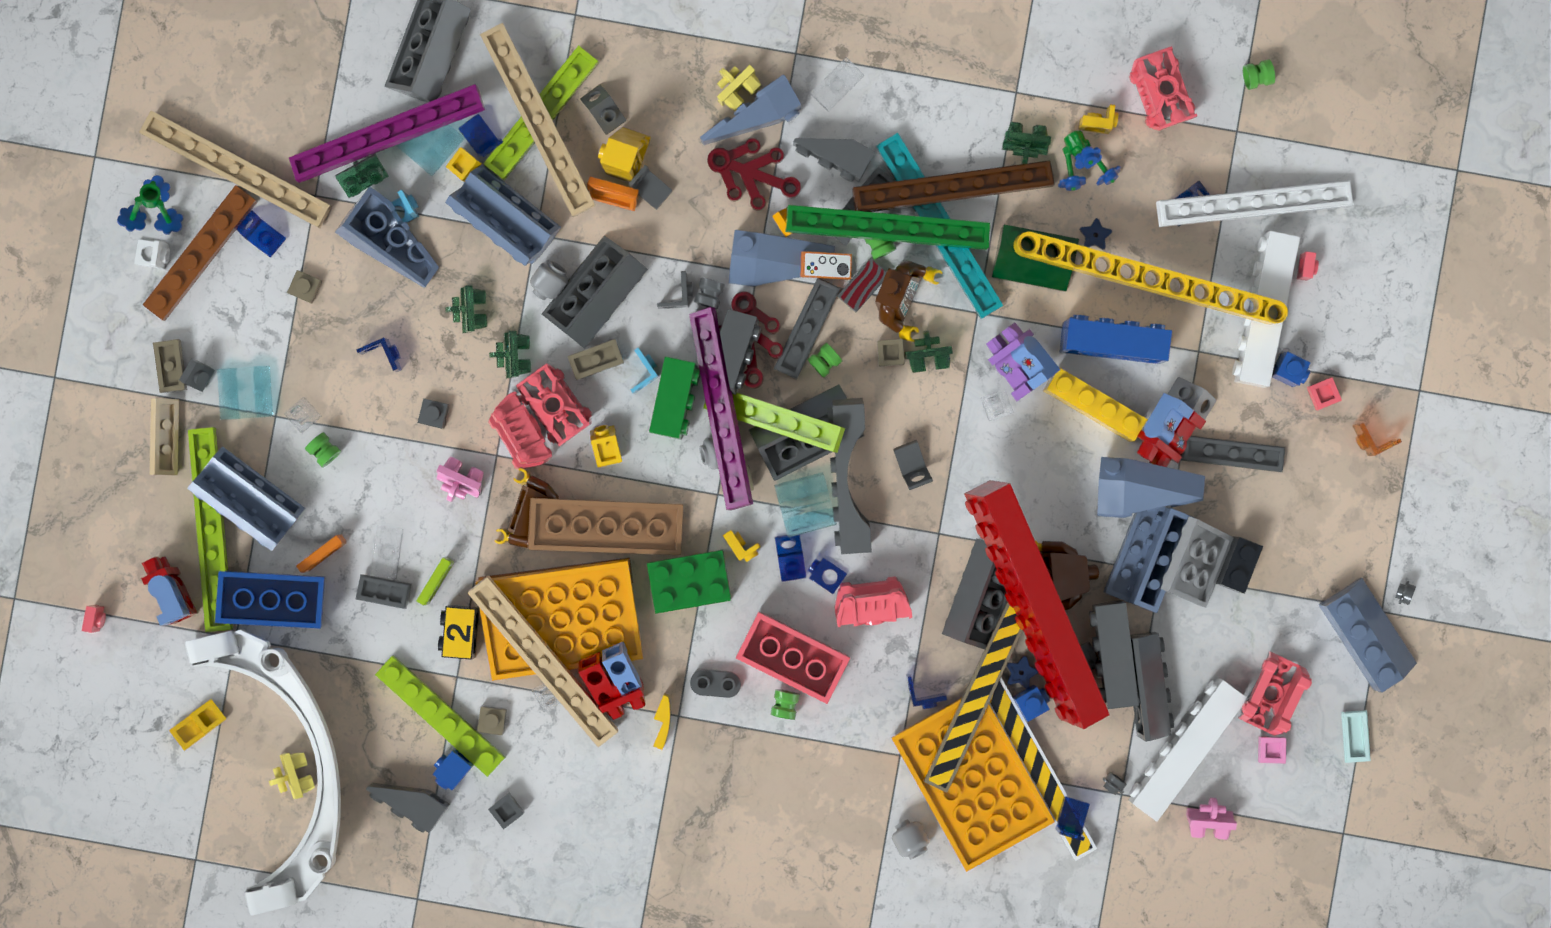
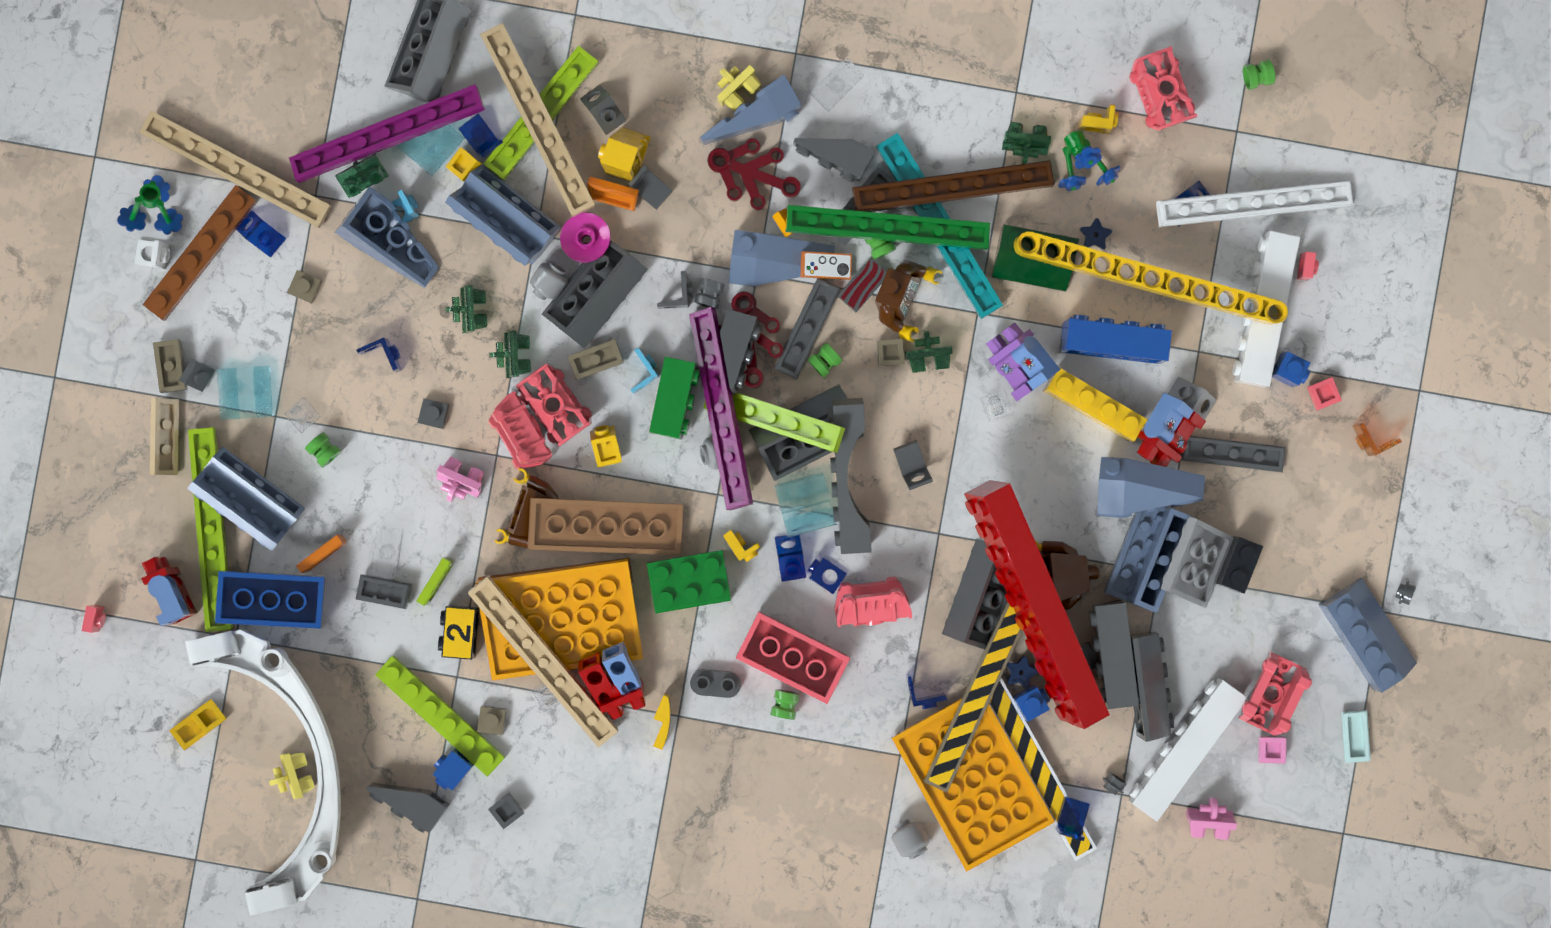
none -> dark pink dish [560,213,611,263]

